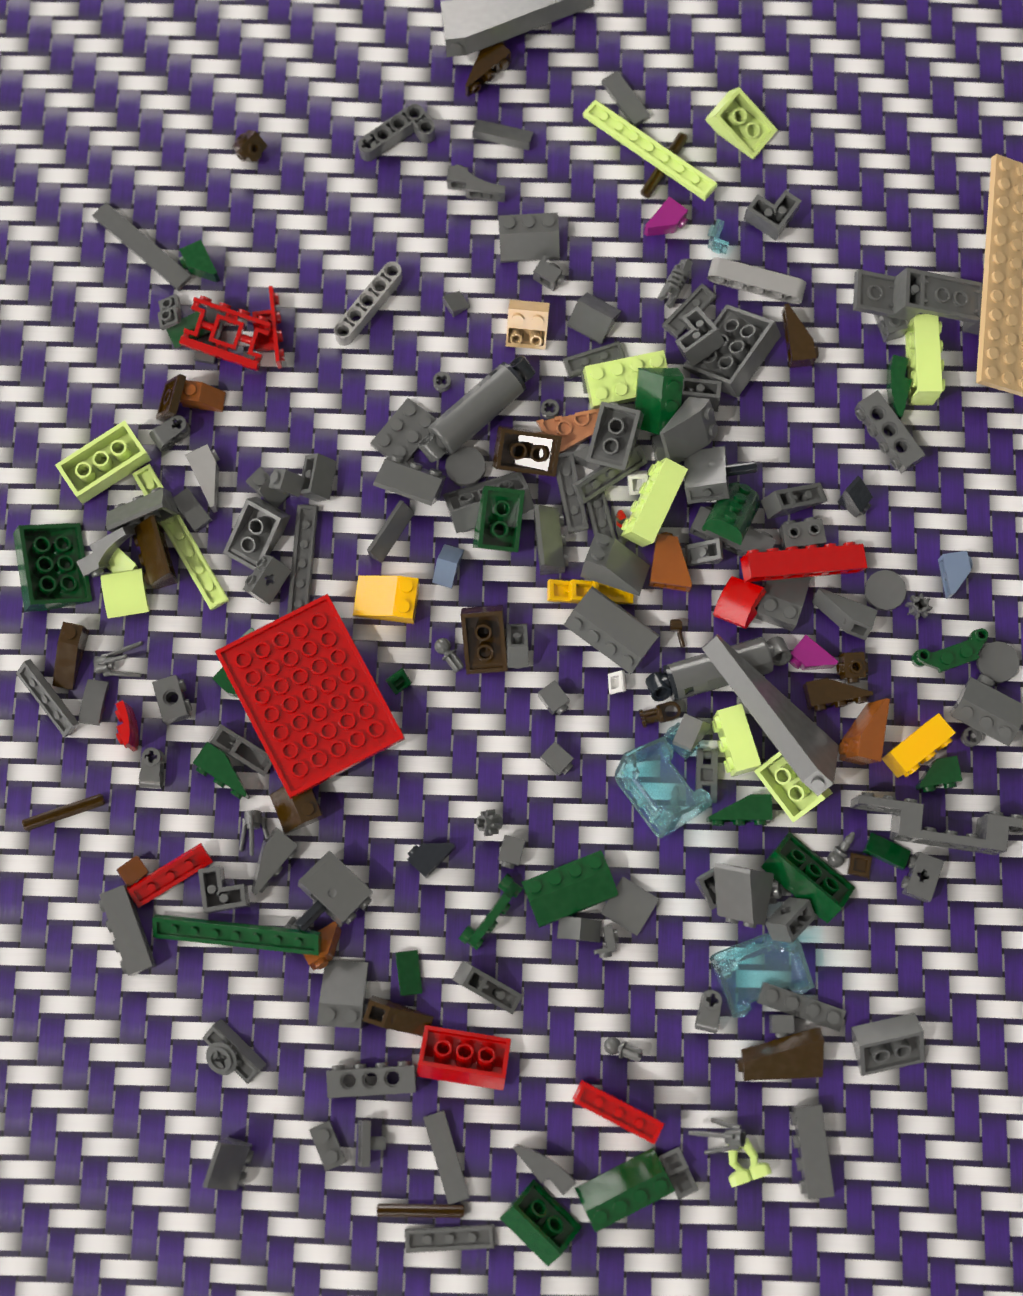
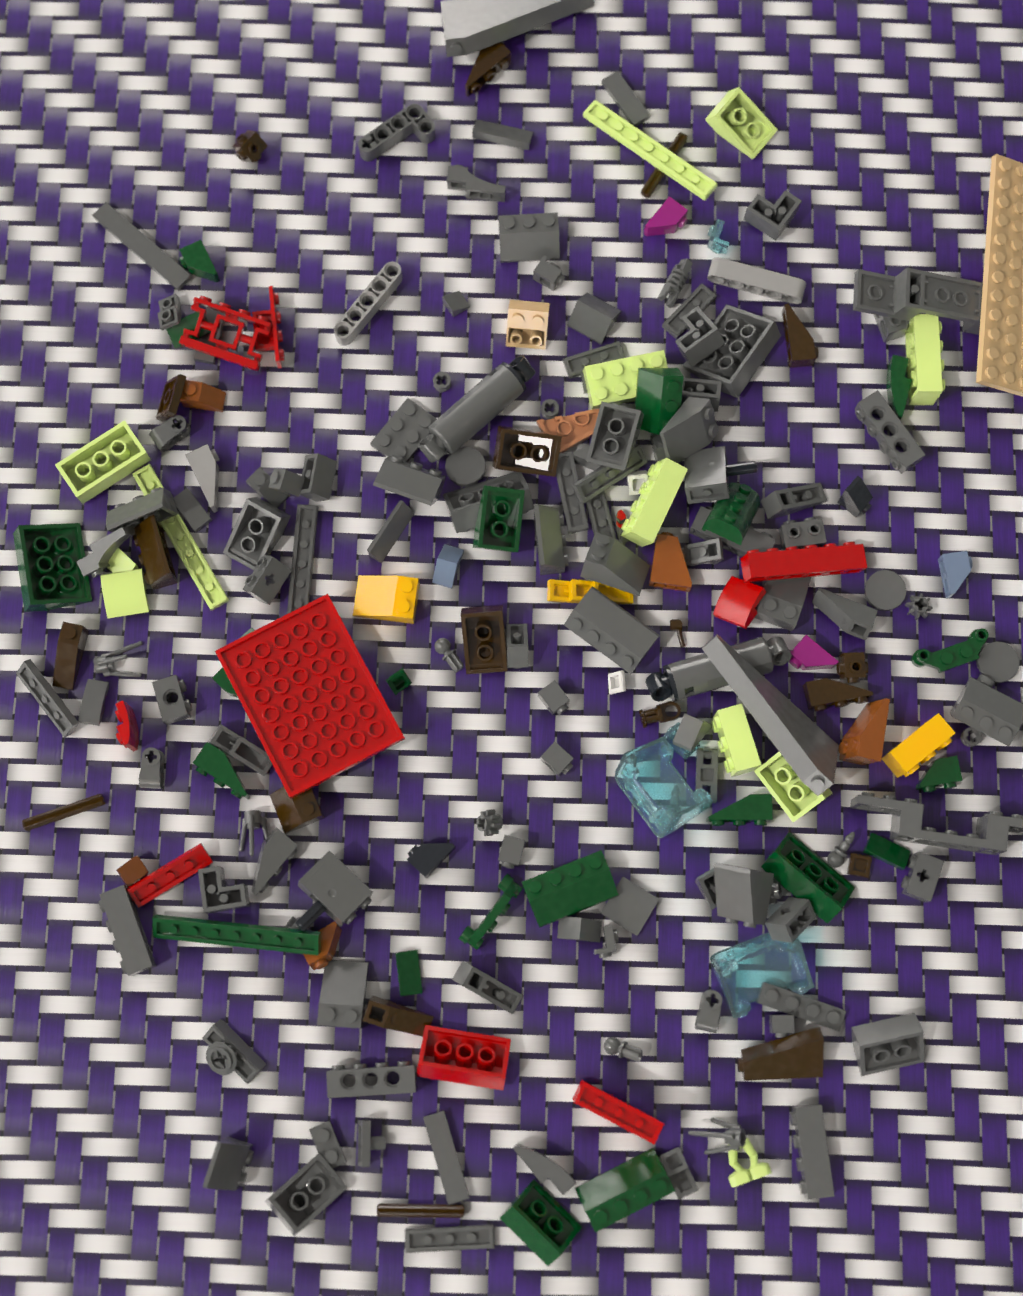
none -> dark grey slope [265,1153,347,1236]

